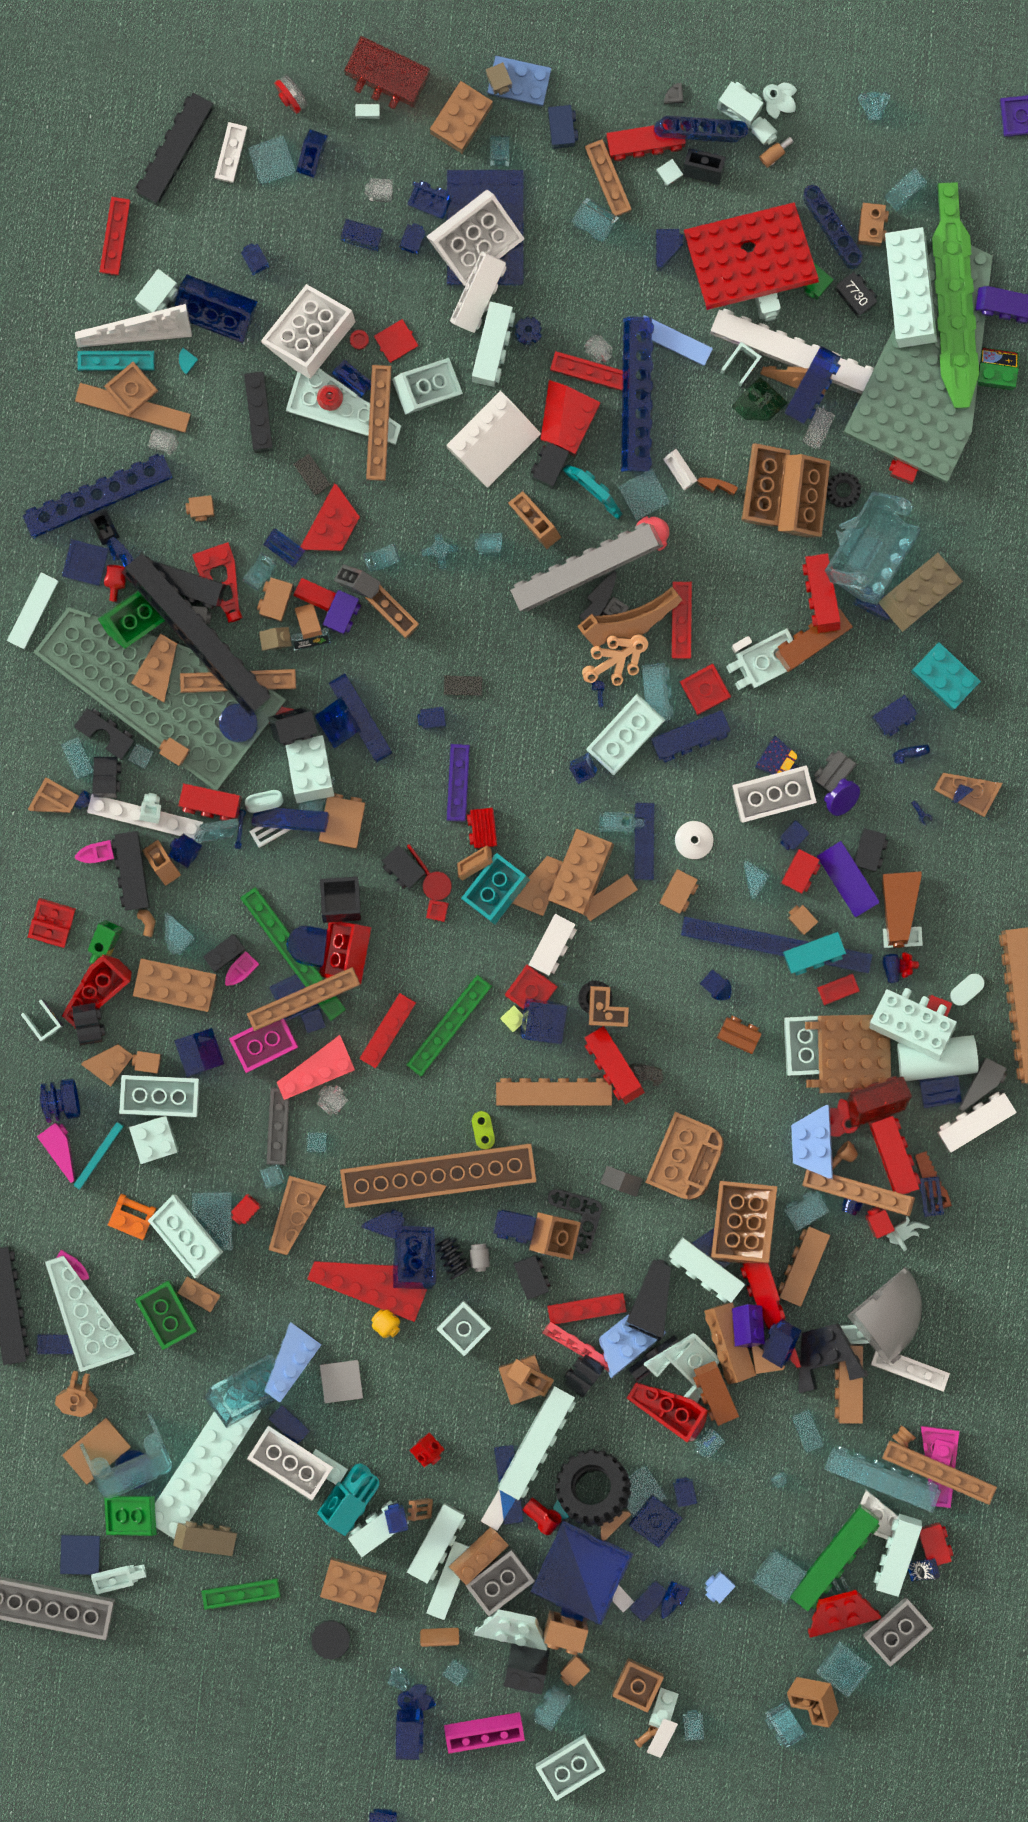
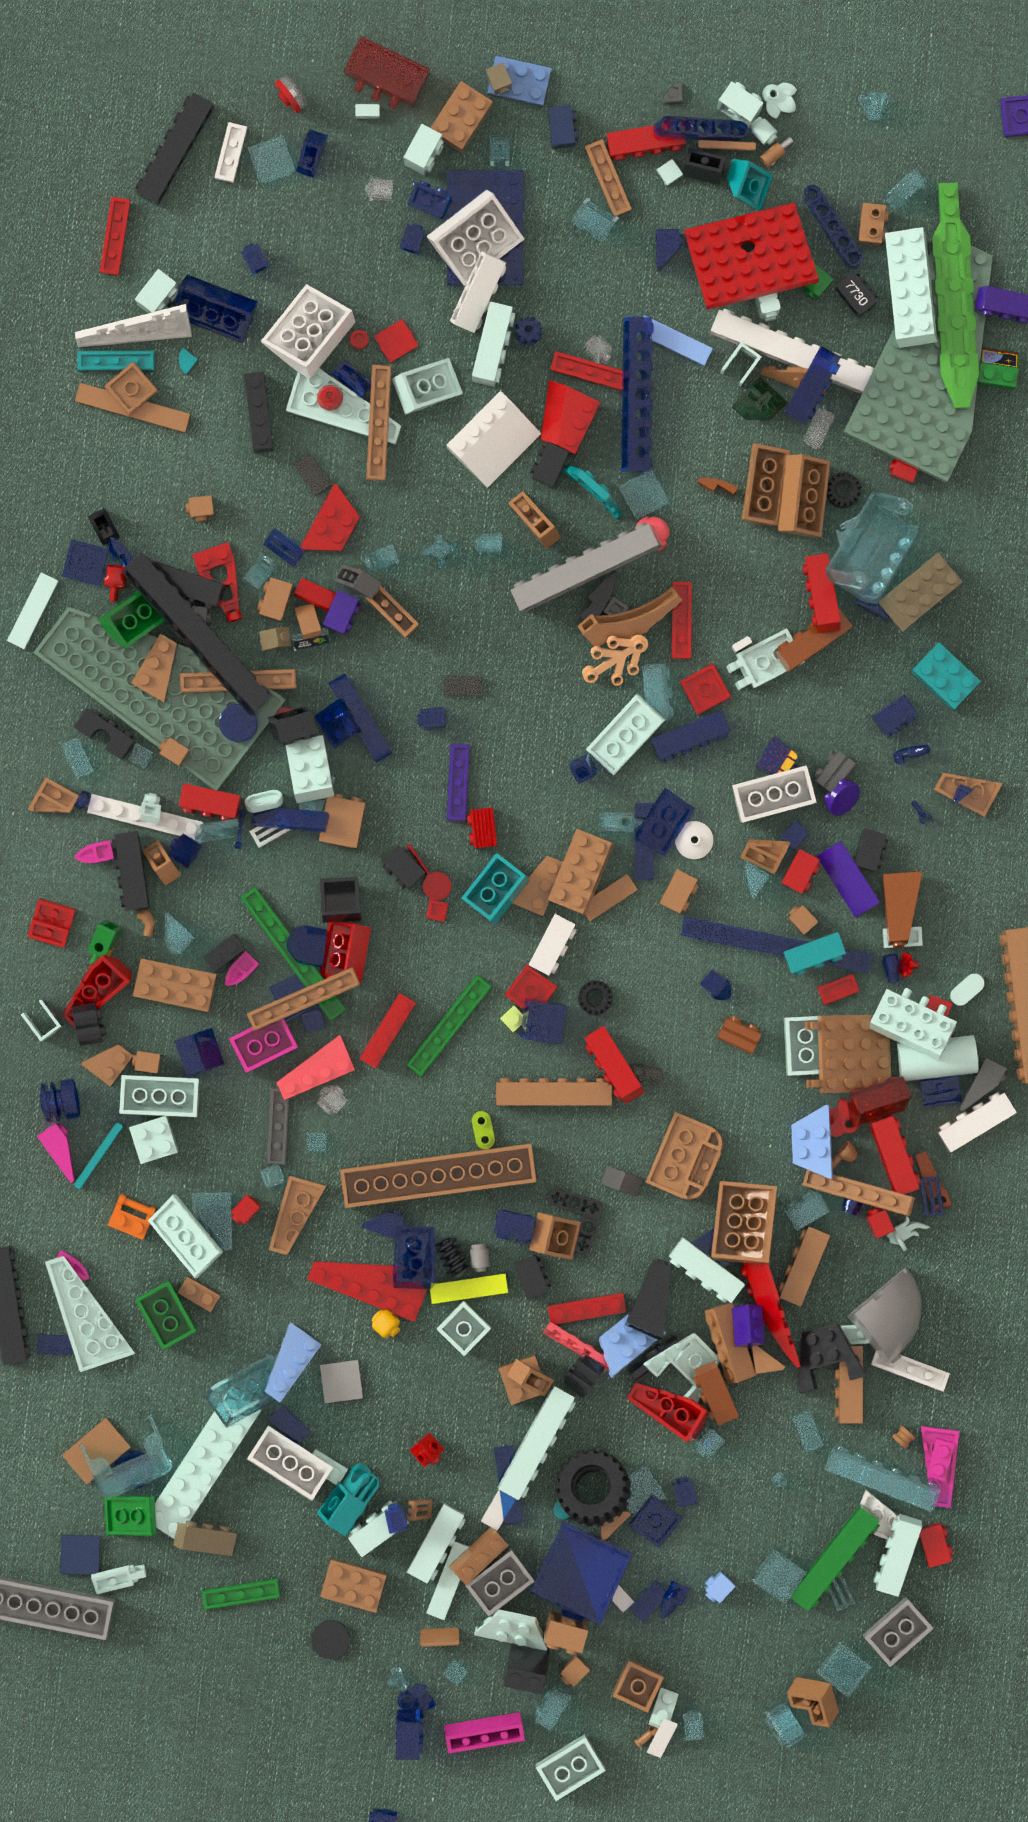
clear blue brick [22,454,173,539] -> none
medium nougat hinge [55,1371,98,1417] -> none
black brick [93,757,122,798] -> none
clear brick [148,428,179,456] -> none
clear blue brick [341,219,383,252] -> none
medium nougat tile [457,846,493,881] -> none
red piece [522,1497,562,1535] -> none
medium nougat brick [589,986,629,1027] -> none
clear blue hand [592,680,605,707] -> none
white tile [663,449,698,491] -> none
clear blue brick [762,1319,802,1368] -> none
red wing [808,1590,881,1638] -> none
medium nougat tile [882,1440,997,1505] -> none
tile [908,1558,940,1581] -> none
none -> light aqua brick [404,124,444,176]
none -> neon yellow tile [429,1273,508,1304]
none -> clear blue tile [634,788,695,857]
none -> medium nougat tile [698,140,756,151]
none -> teal slope [727,159,773,211]
none -> medium nougat wing [740,839,791,874]

